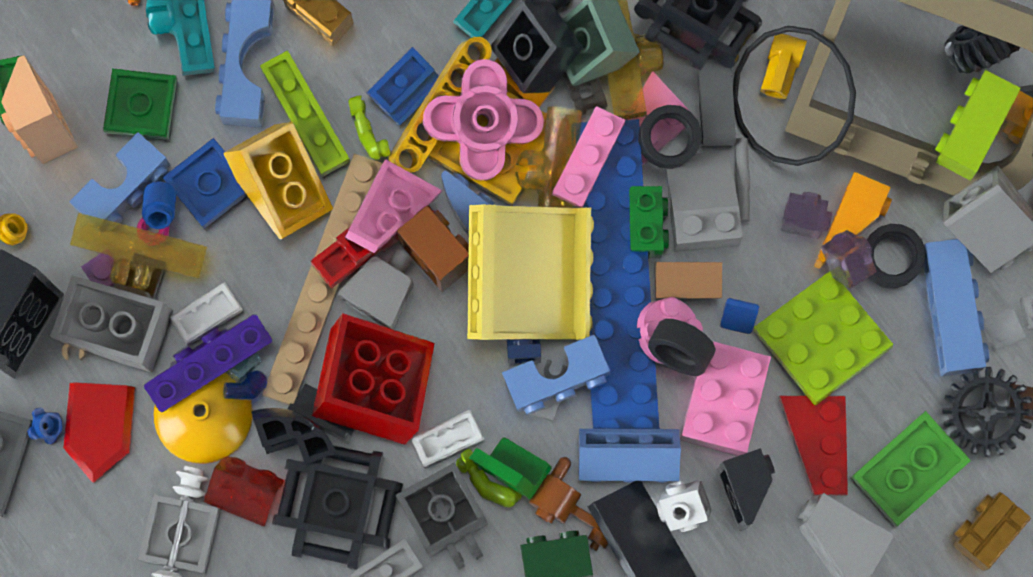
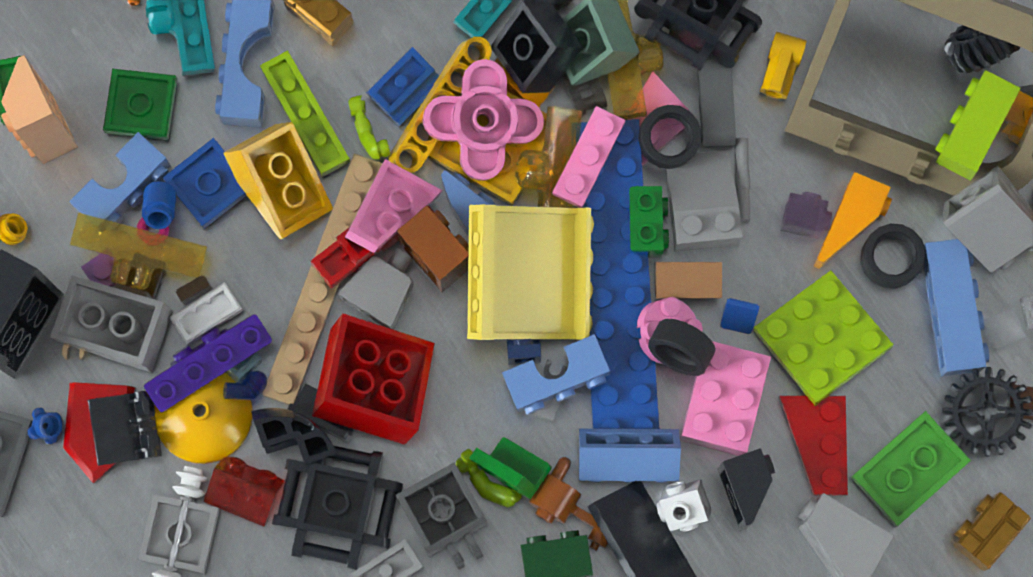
white plate [411,409,485,468] -> none
black piece [733,25,856,166] -> none
clear purple brick [821,230,877,289] -> none
none -> black hinge [88,391,162,466]
none -> dark brown tile [176,275,213,305]

